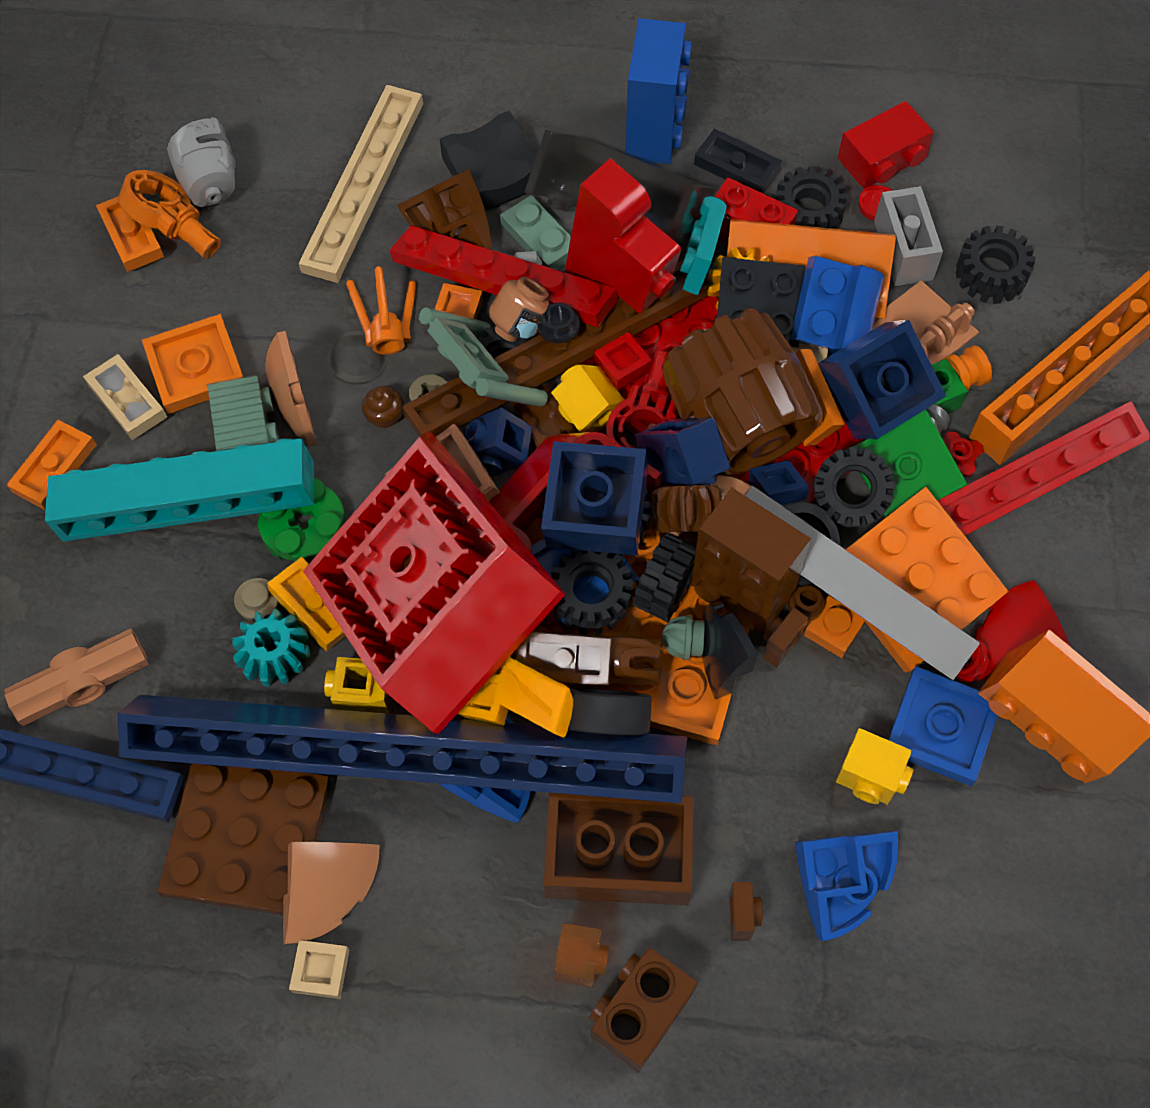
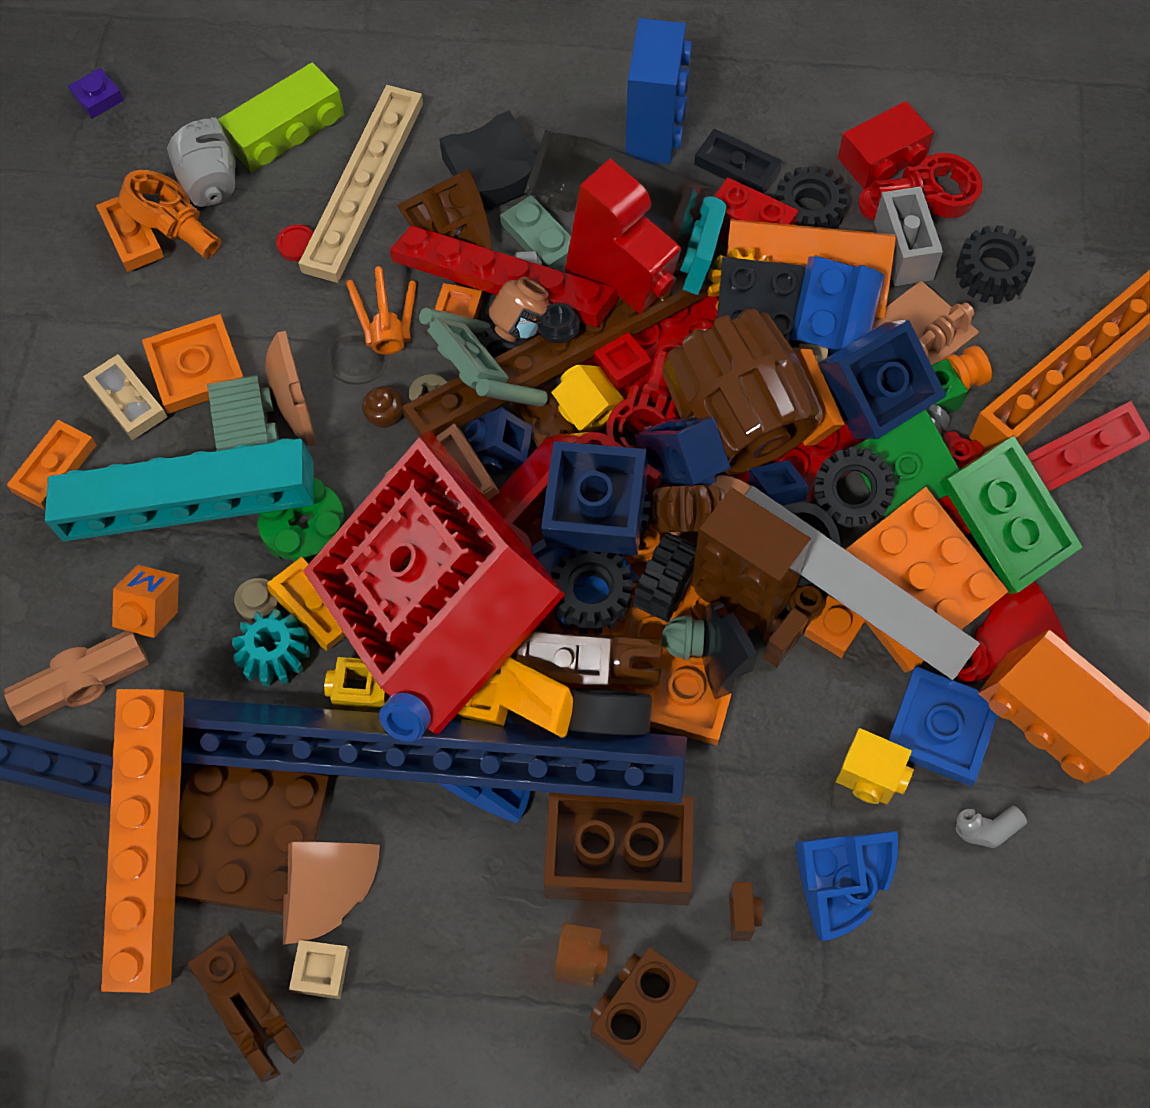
none -> dark purple plate [68,68,124,119]
none -> orange brick [101,689,184,993]
none -> orange brick [112,565,179,638]
none -> reddish brown plate [187,933,305,1082]
none -> lime brick [218,62,344,173]
none -> red piece [276,224,314,261]
none -> blue tile [379,693,431,742]
none -> red pin [870,153,983,218]
none -> green plate [940,436,1083,594]
none -> light grey arm [956,805,1027,848]

